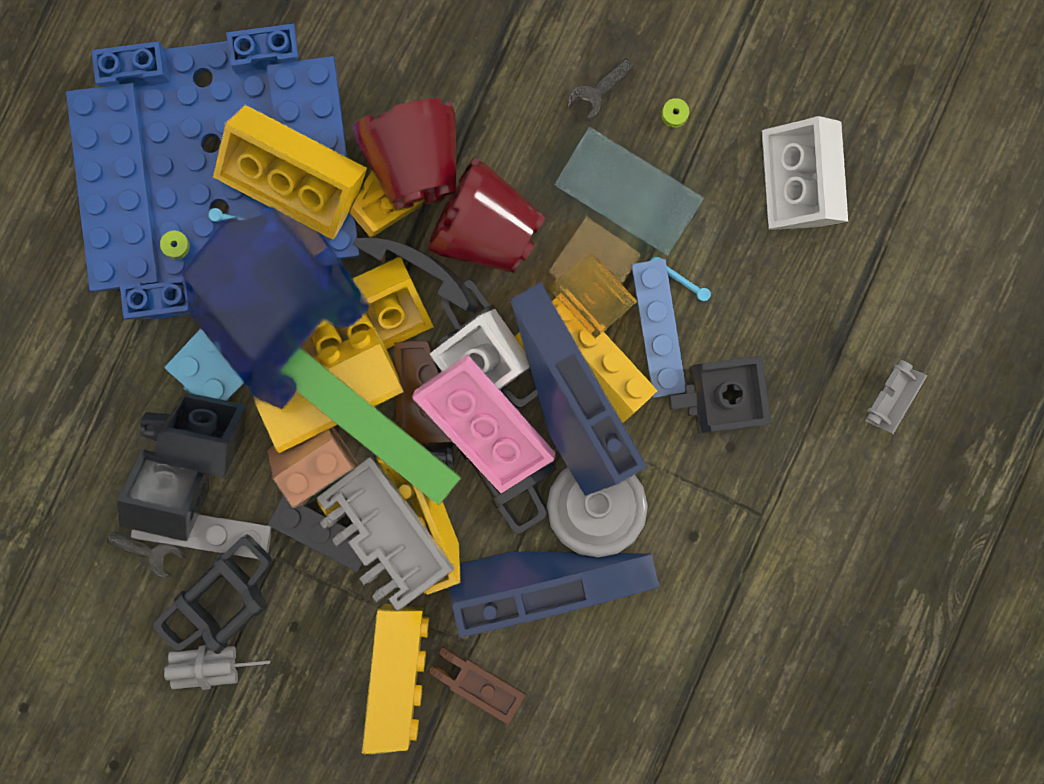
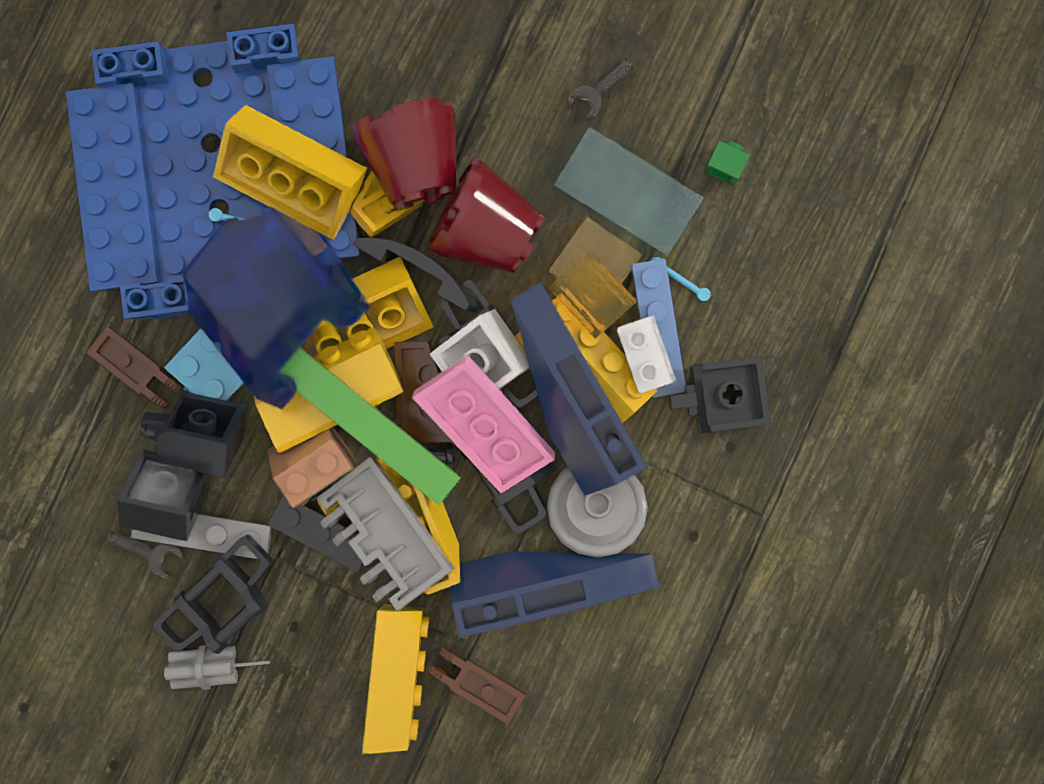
lime piece [160,230,190,260] -> none
lime piece [661,98,689,128] -> none
white slope [762,116,848,230] -> none
light grey hinge [865,360,927,434] -> none
none -> reddish brown hinge [86,326,182,409]
none -> white bracket [617,315,676,393]
none -> green plate [704,141,750,186]

